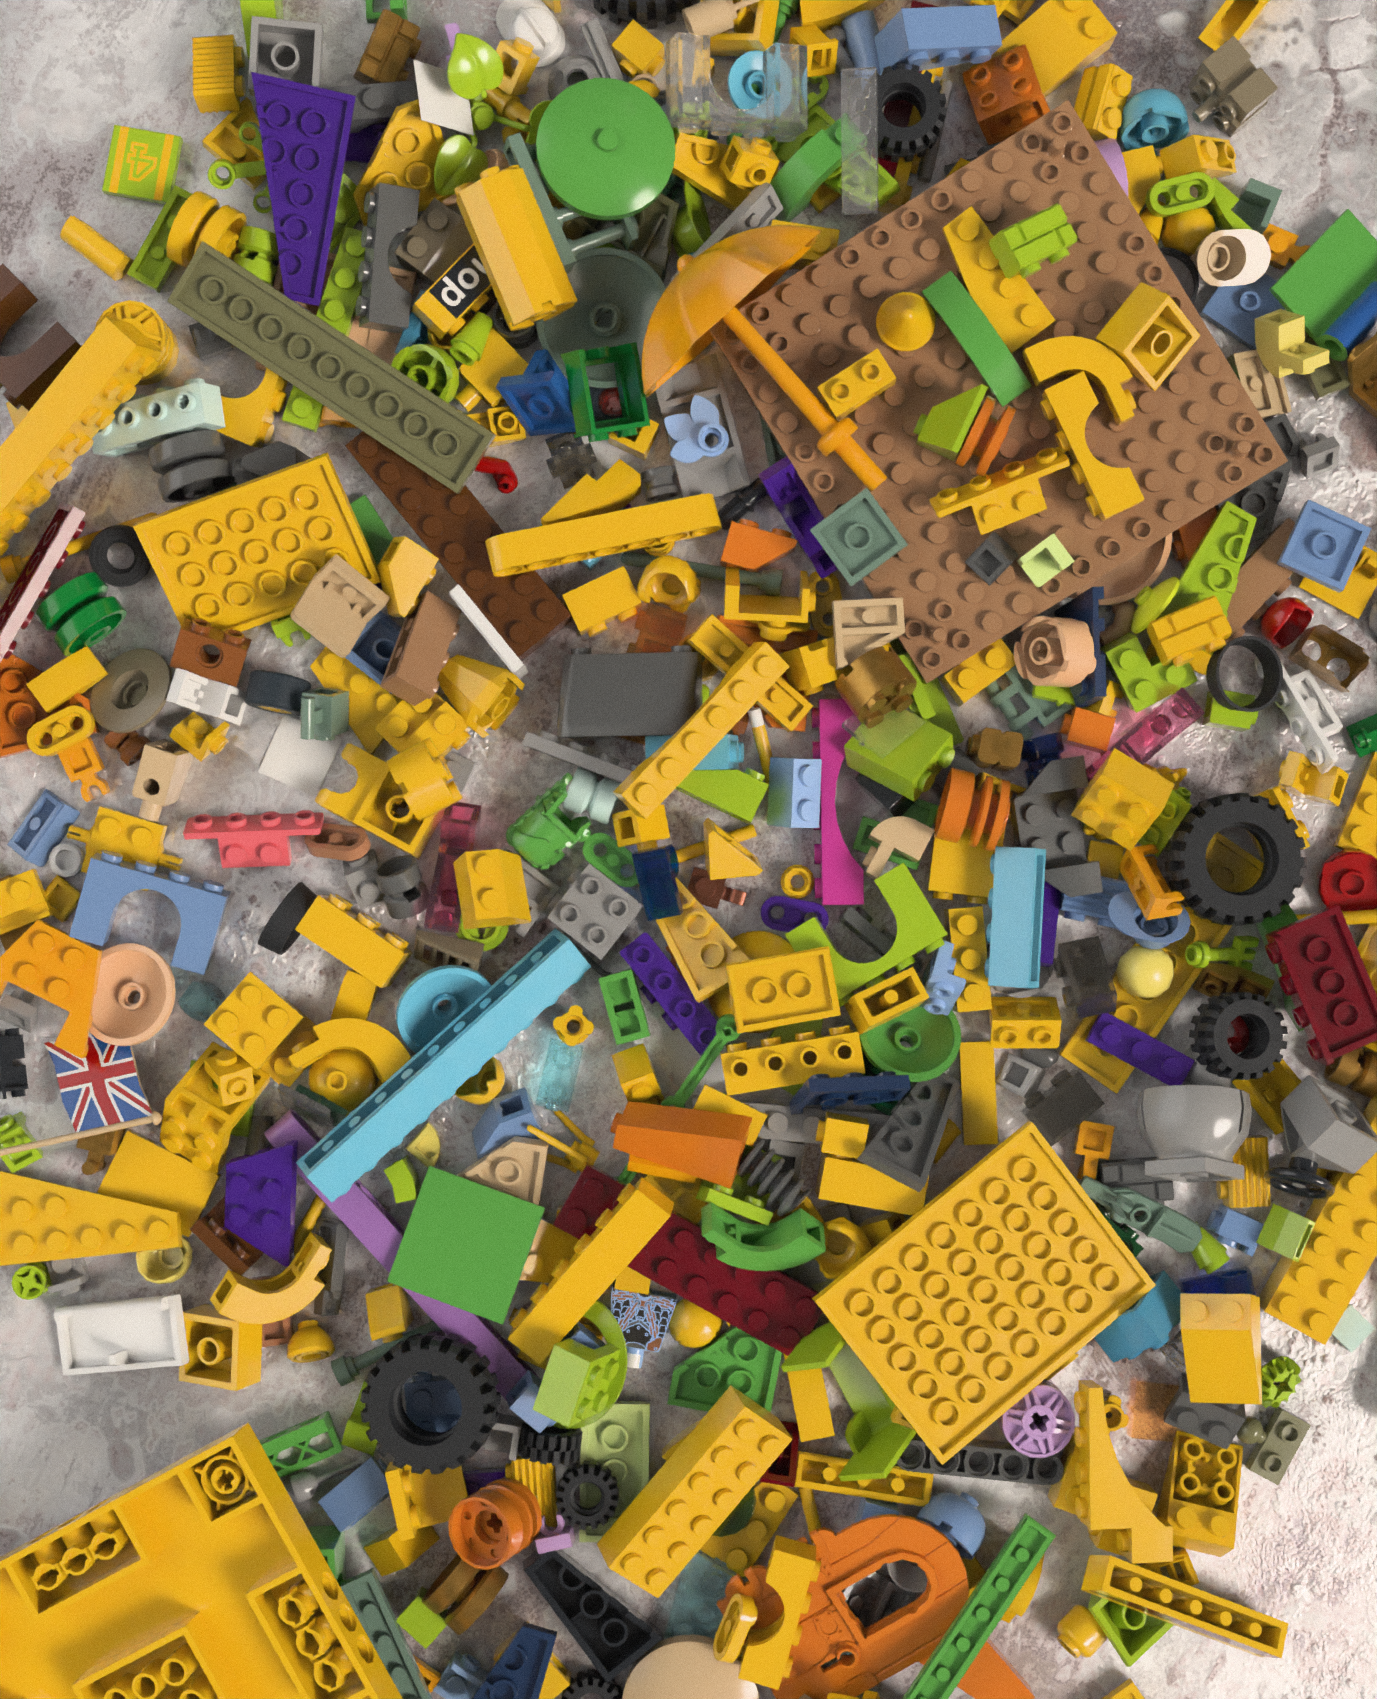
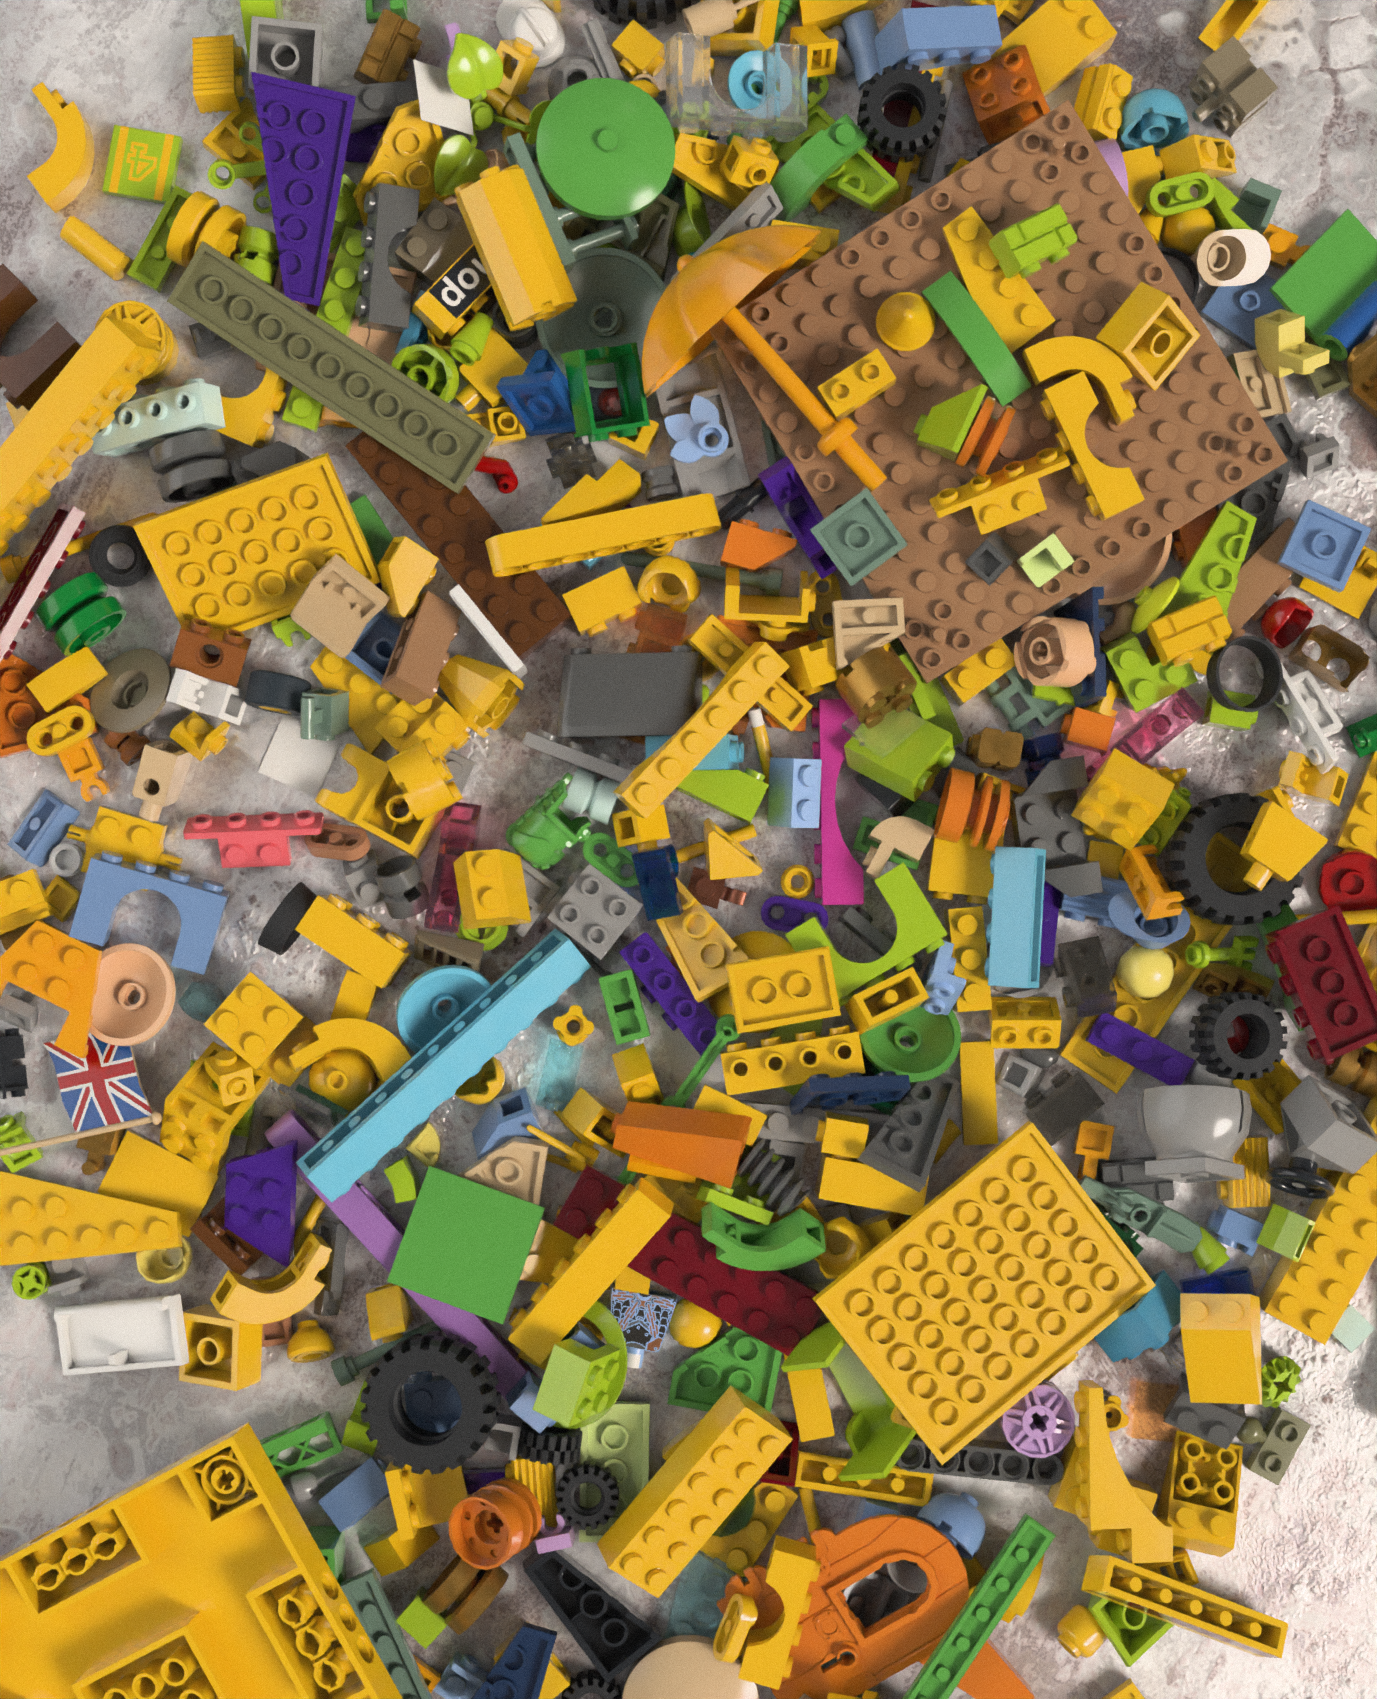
clear plate [841,67,878,215] -> none
none -> yellow arch [27,82,95,213]
none -> yellow slope [560,1087,627,1159]
none -> yellow torso [1240,801,1328,891]

